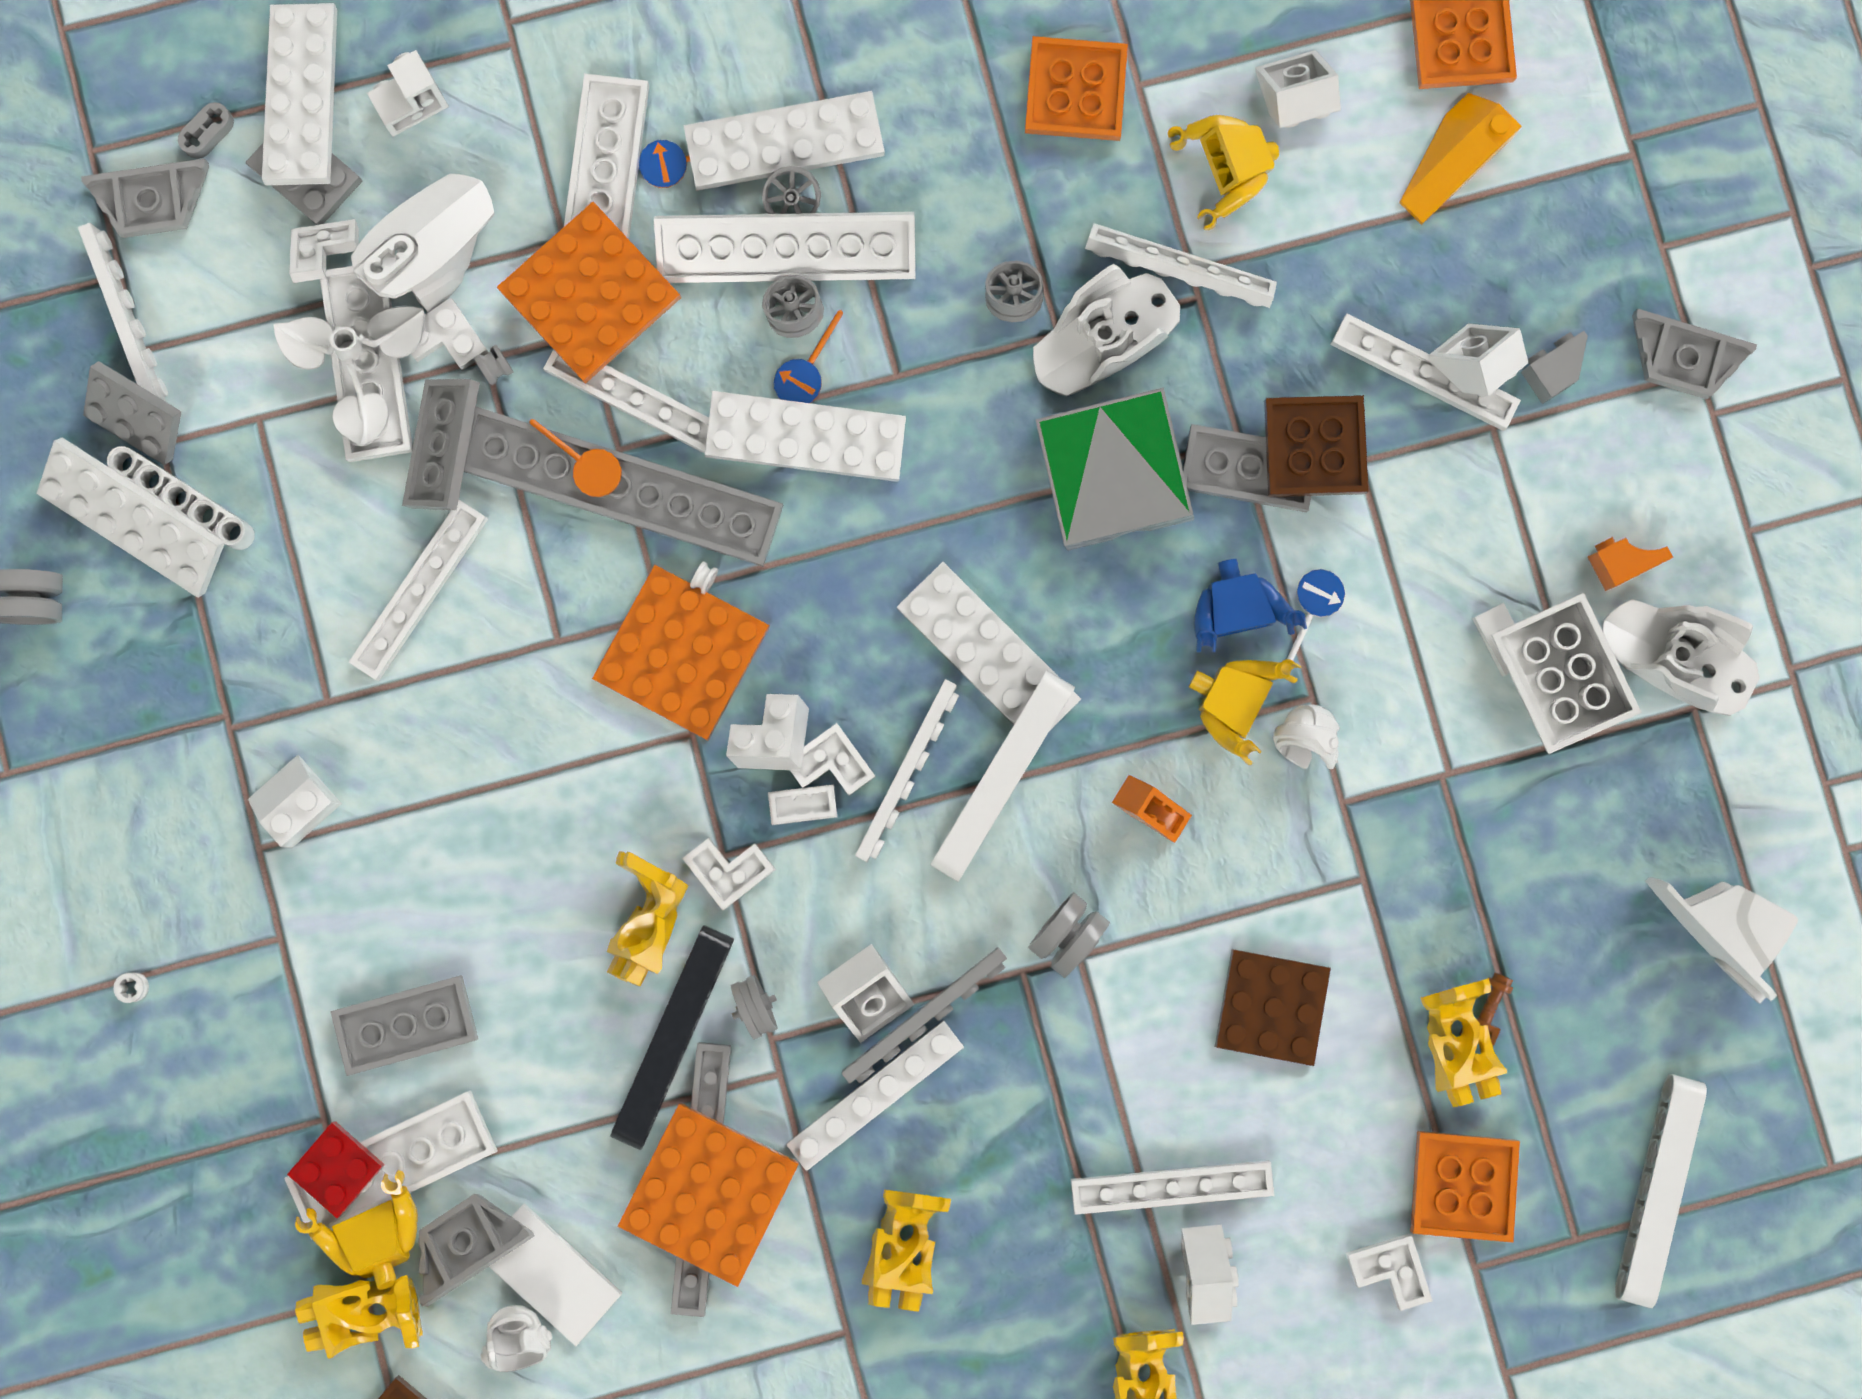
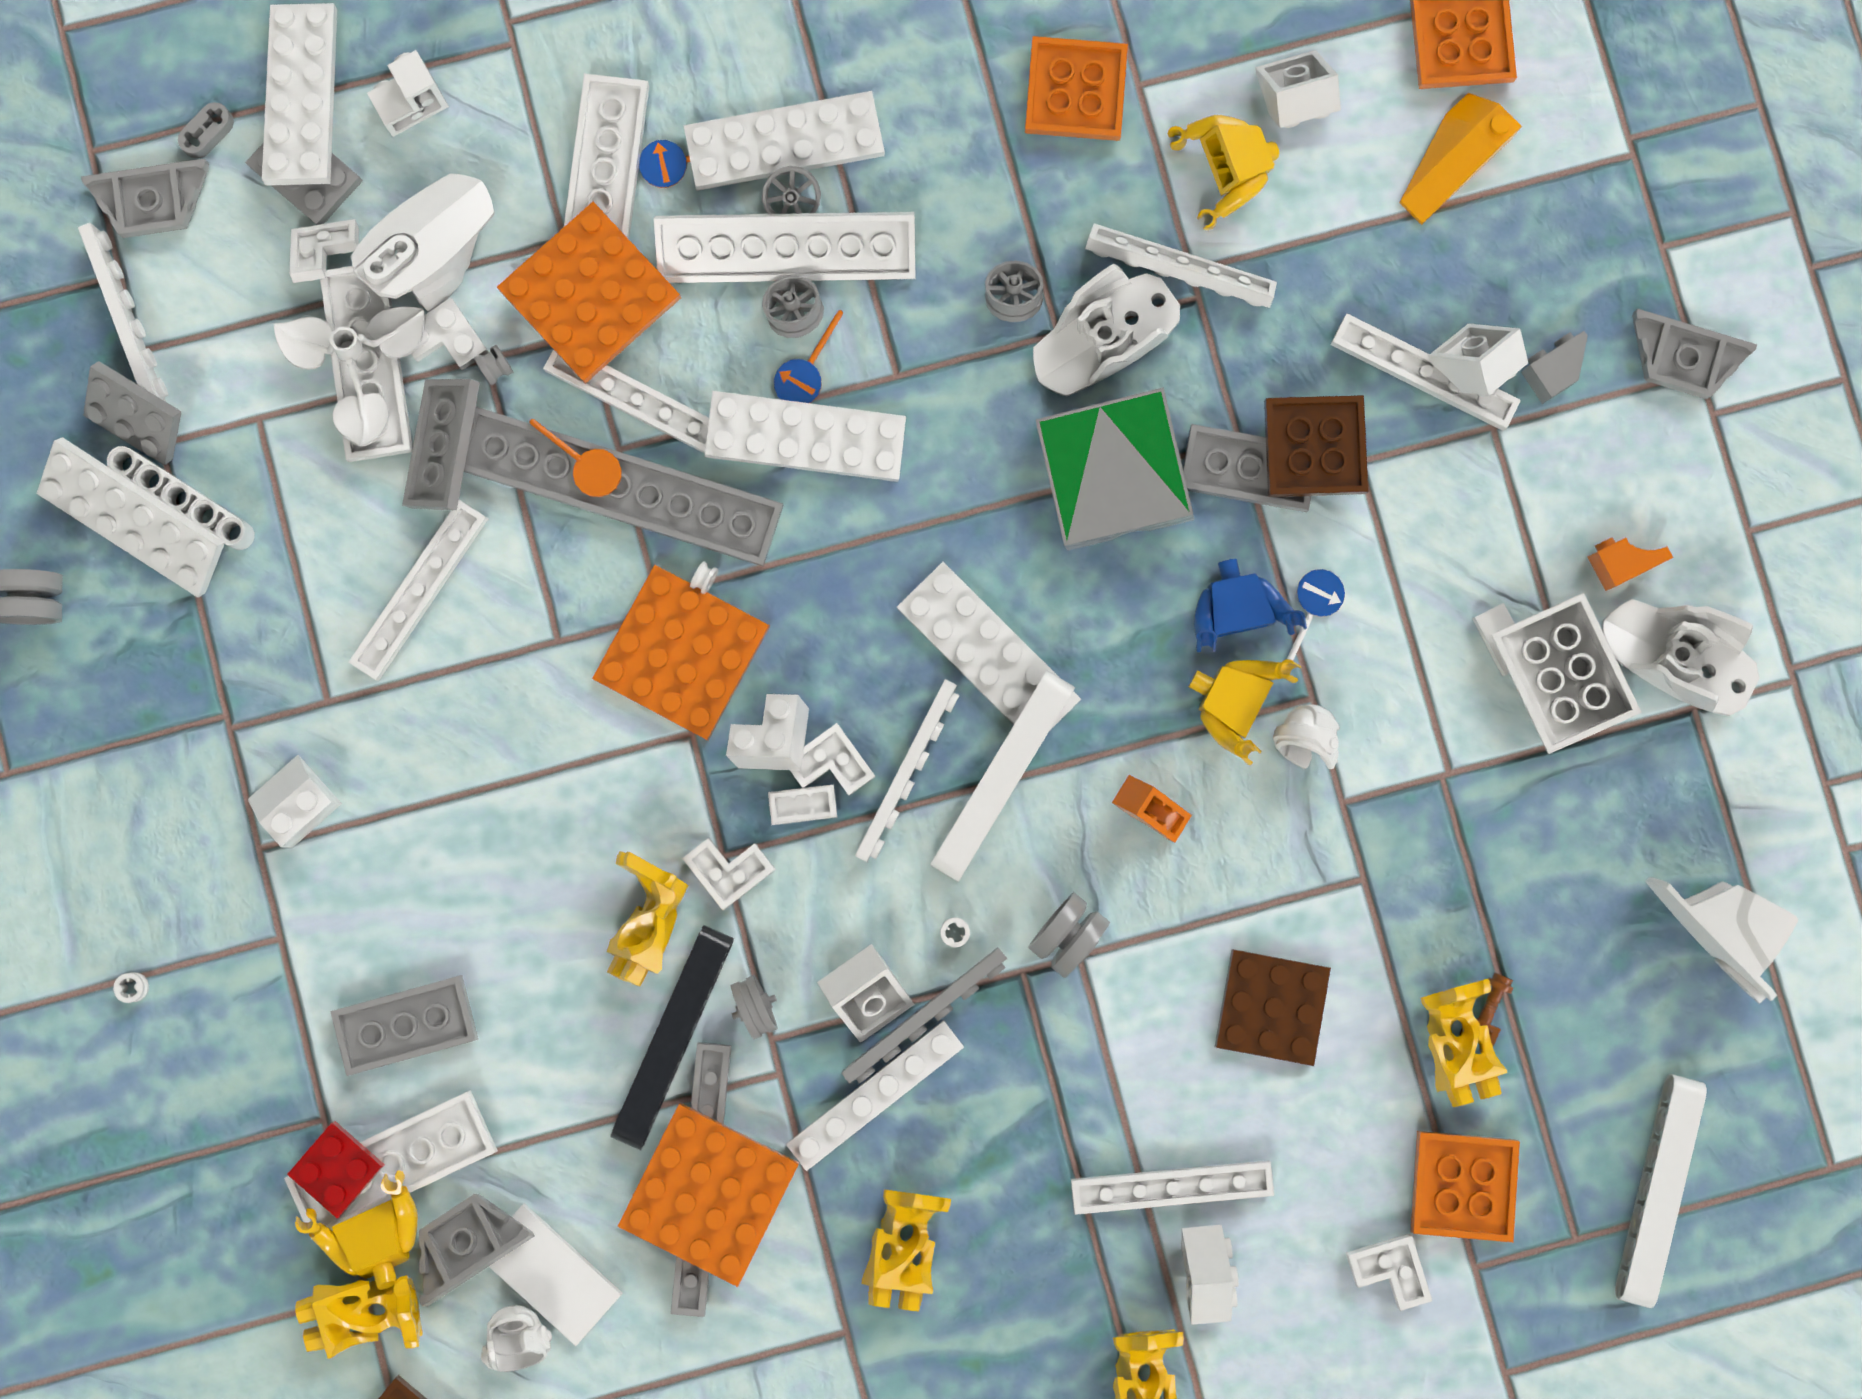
none -> white bush [940,918,970,947]

